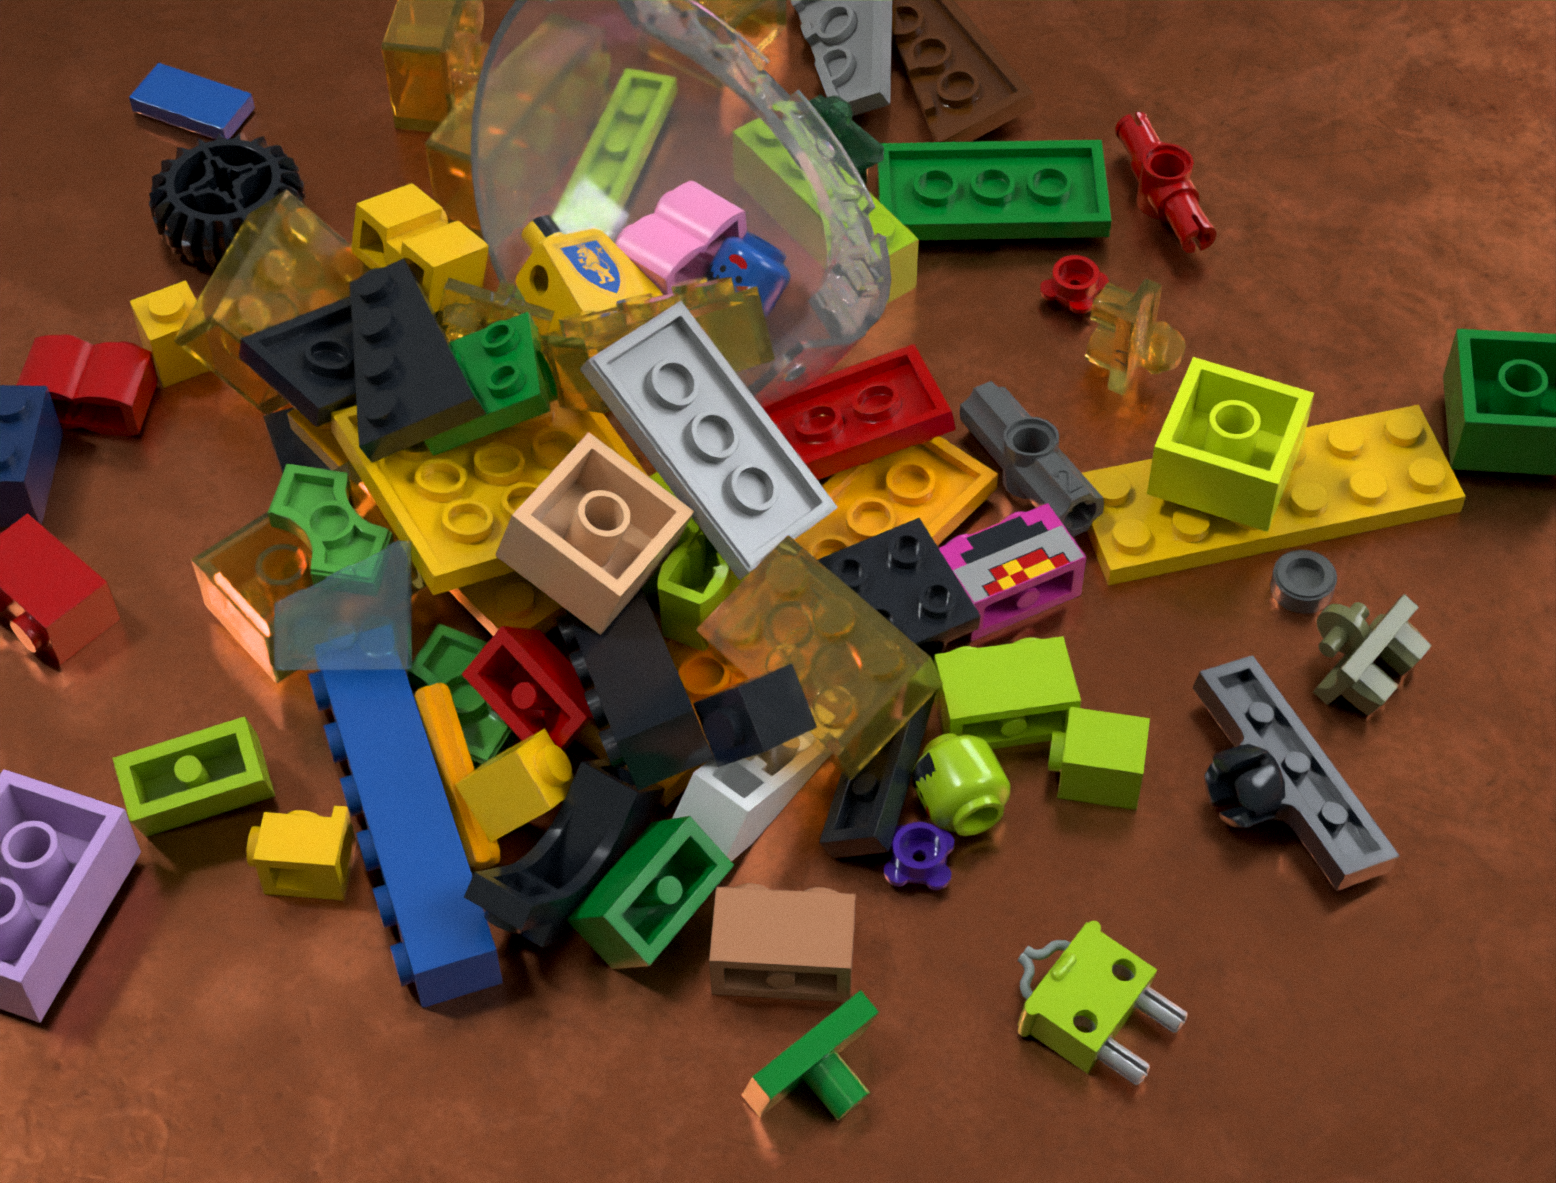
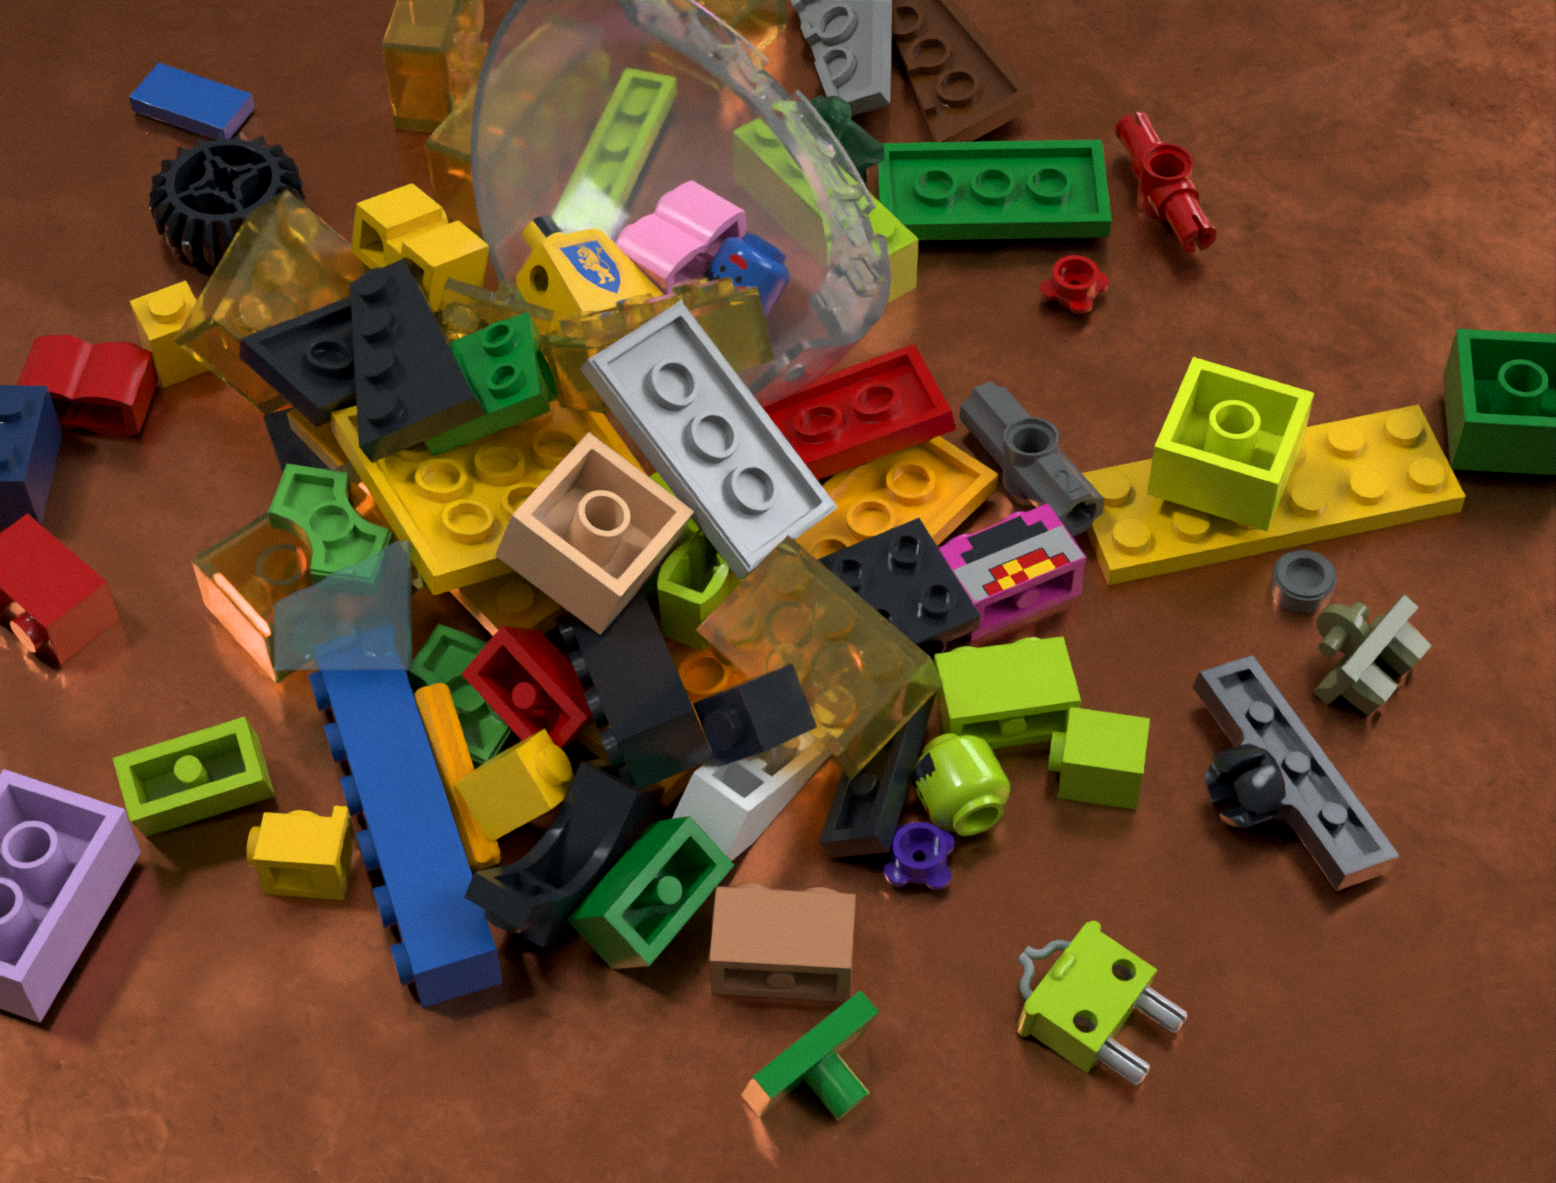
clear yellow hips [1085,278,1186,396] -> none

